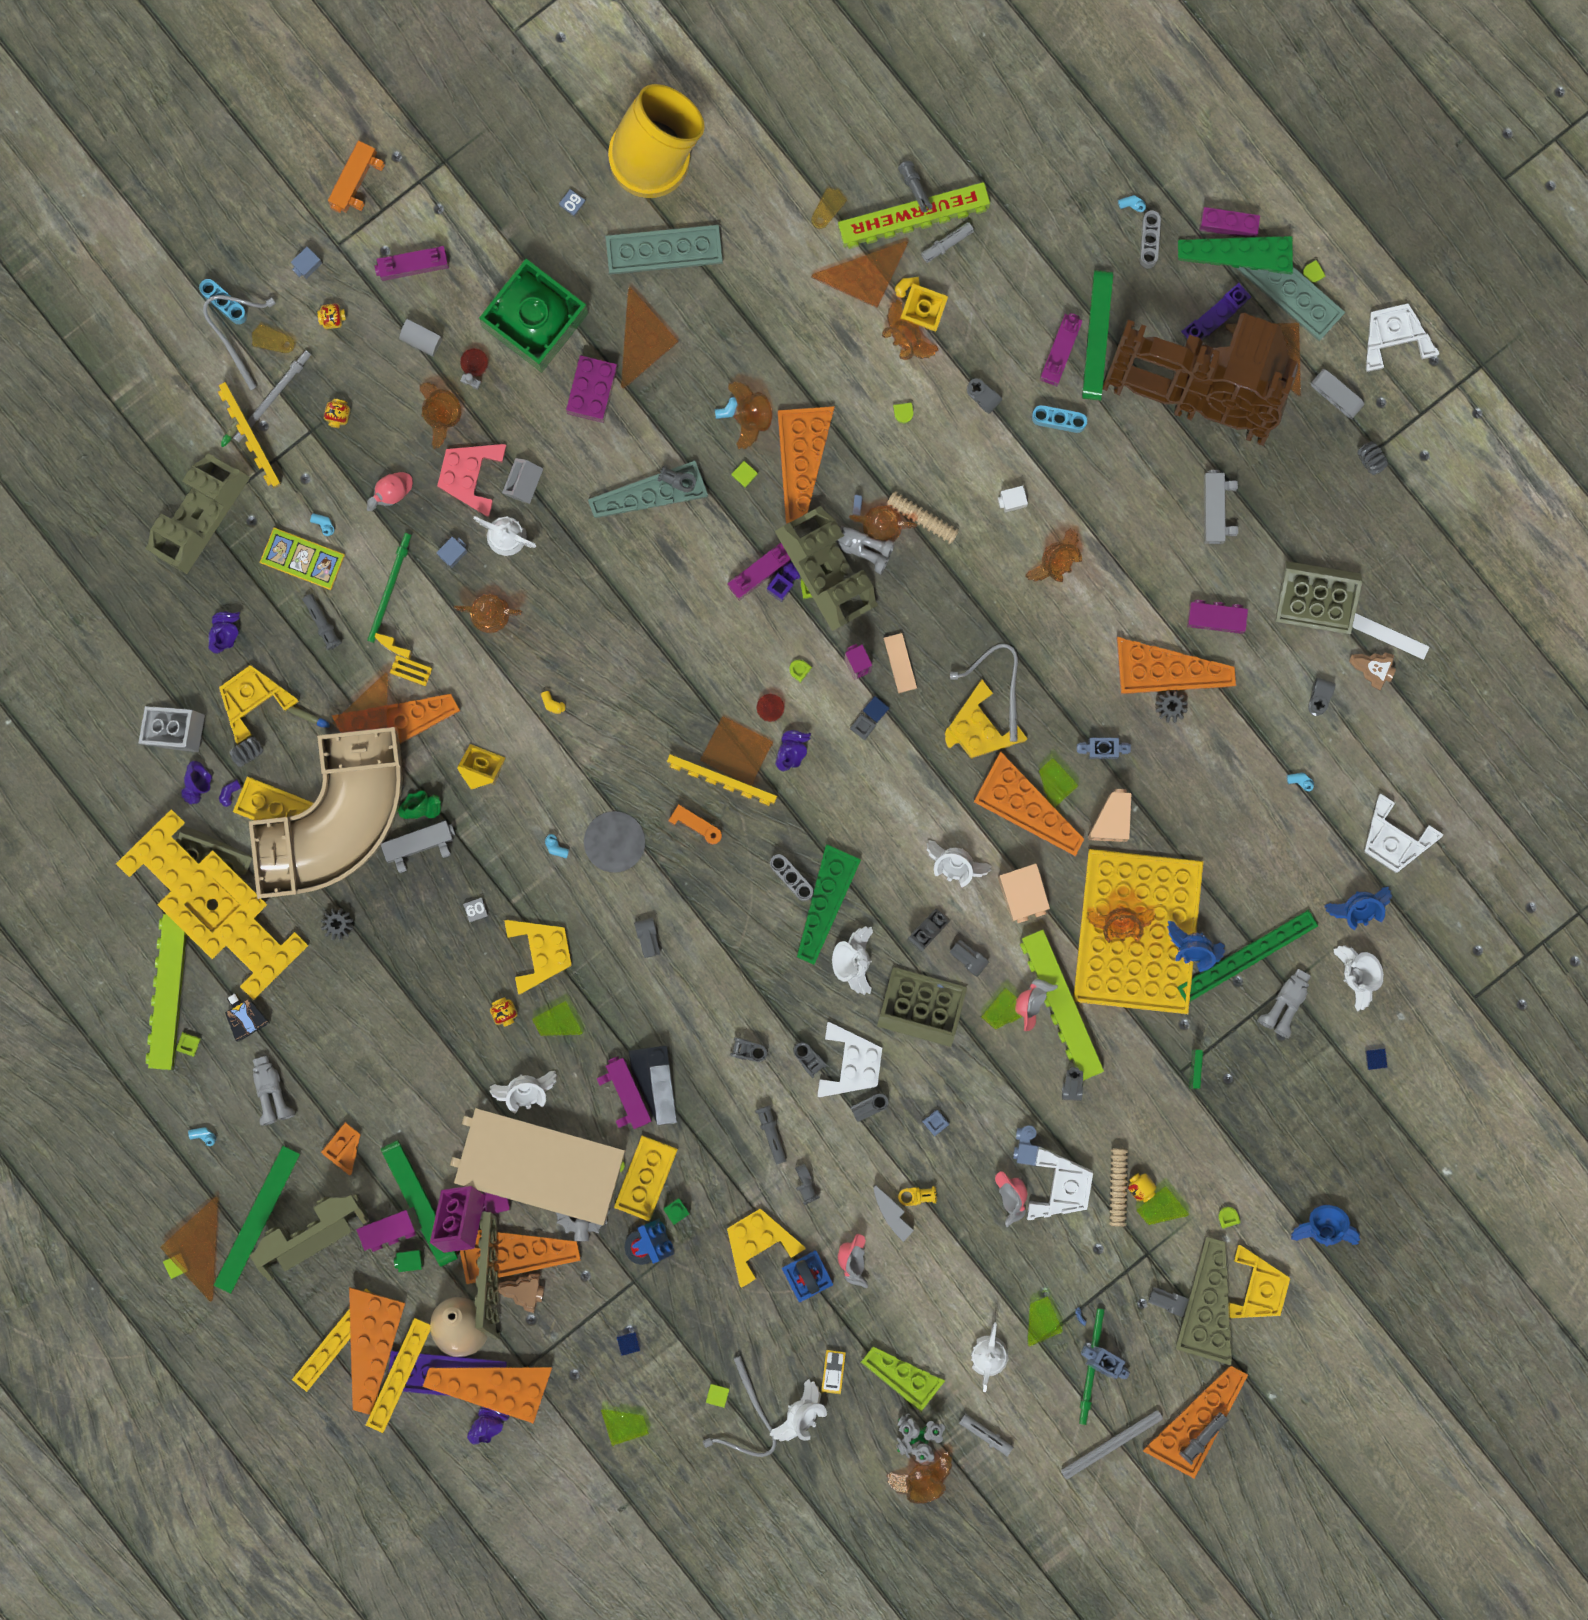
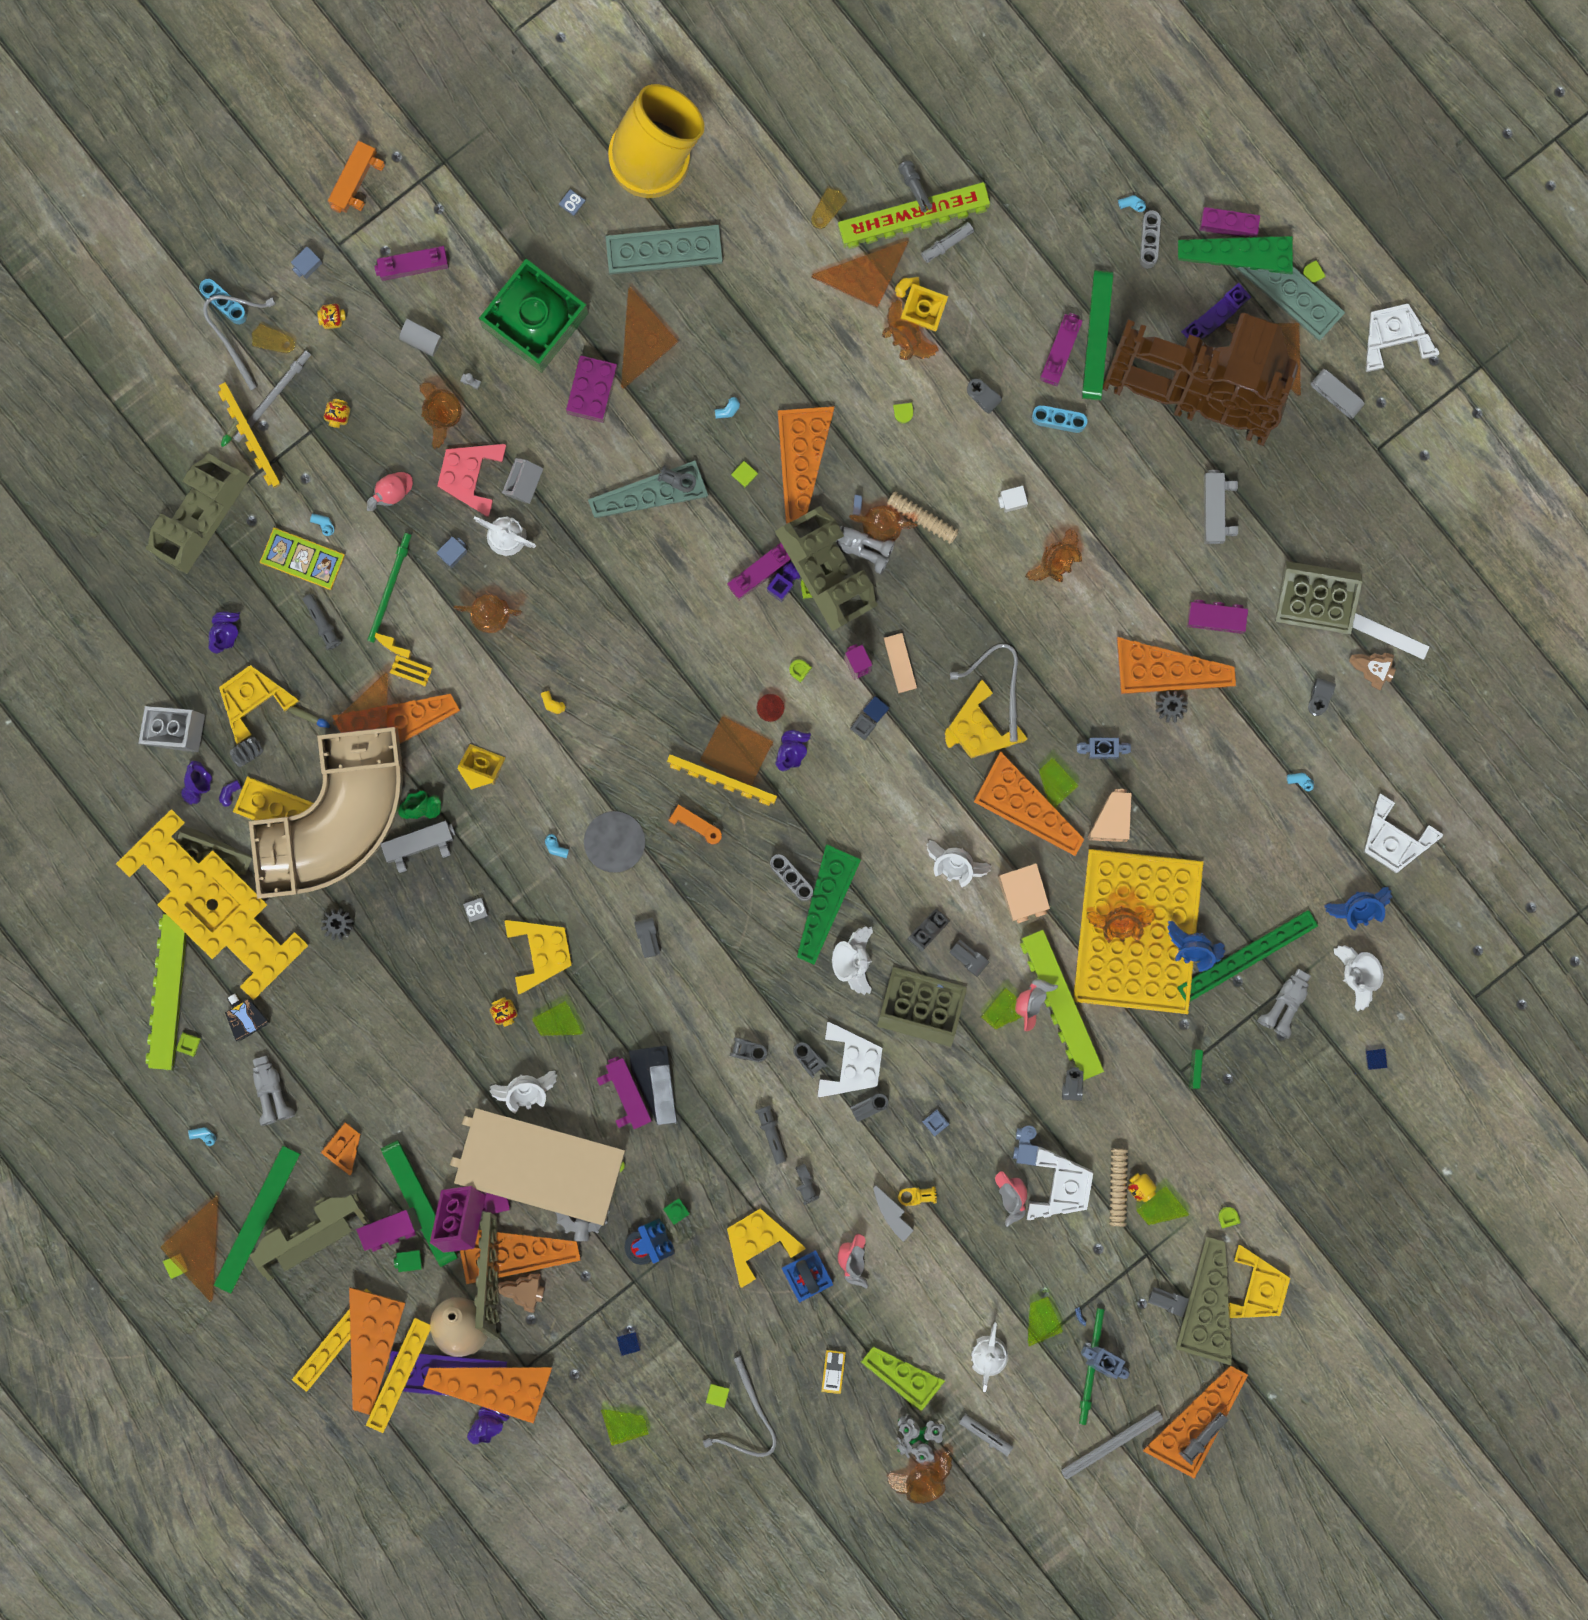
clear red plate [460,348,489,377] -> none
yellow tile [614,1135,678,1222] -> none
clear orange helmet [728,382,772,449] -> none
white helmet [770,1379,827,1441] -> none
blue helmet [1291,1205,1361,1246] -> none
dark grey gear [1358,441,1388,475] -> none

